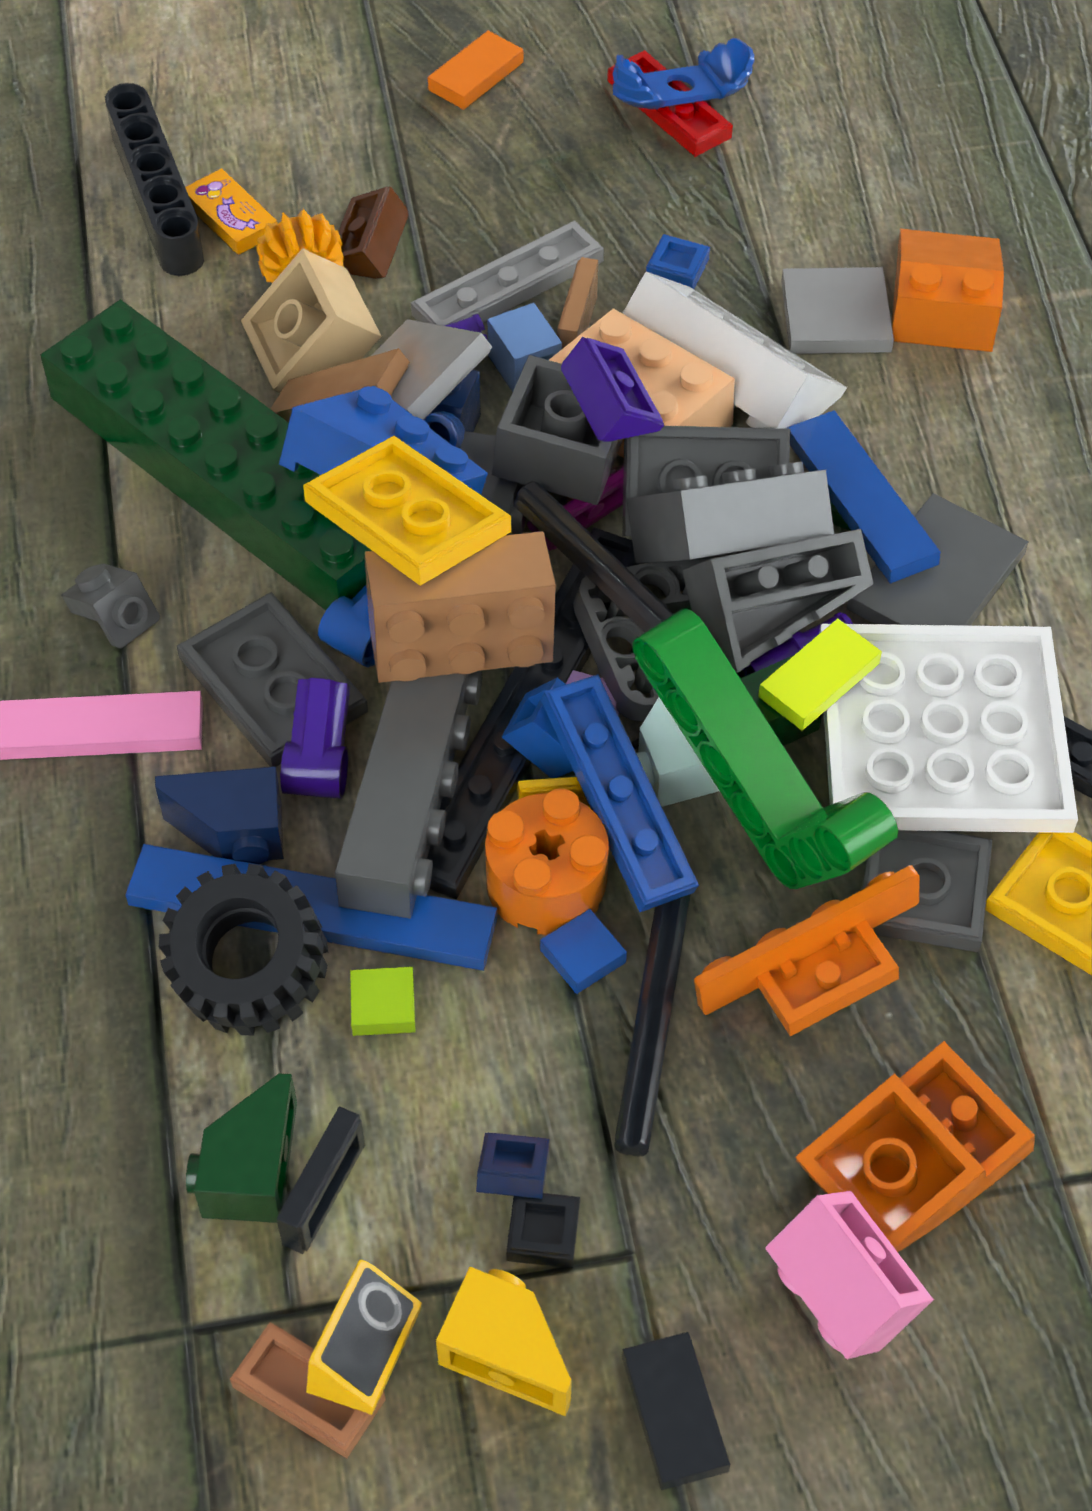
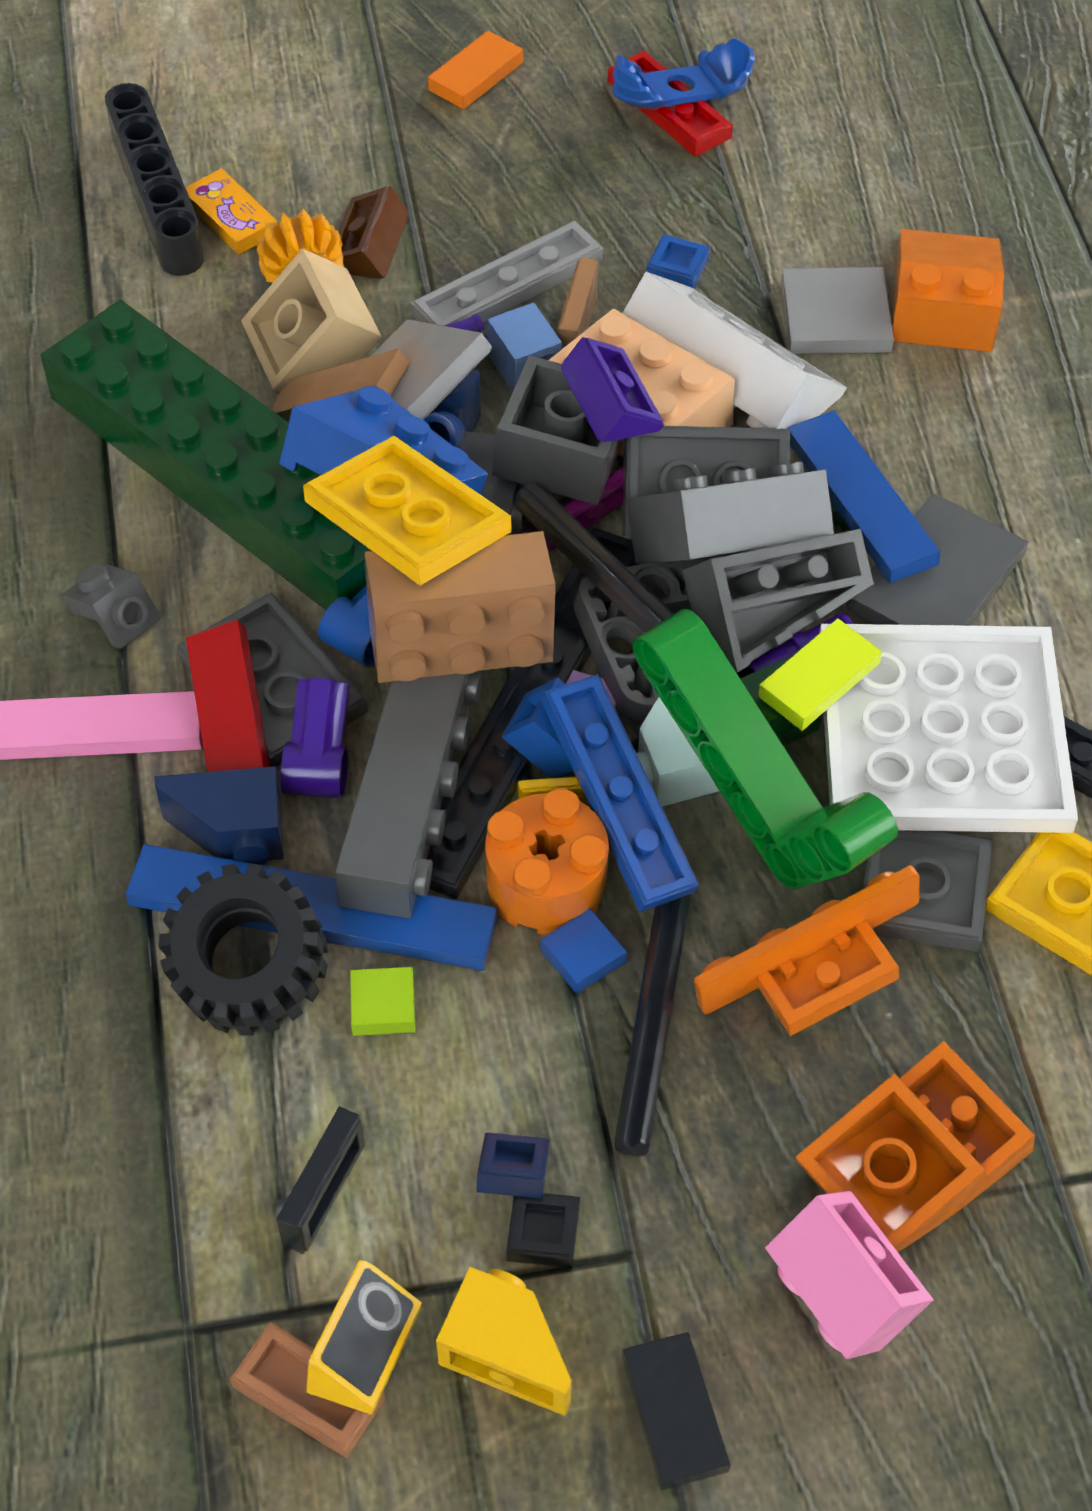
dark green slope [186,1073,297,1223] -> none
none -> red tile [186,619,270,772]

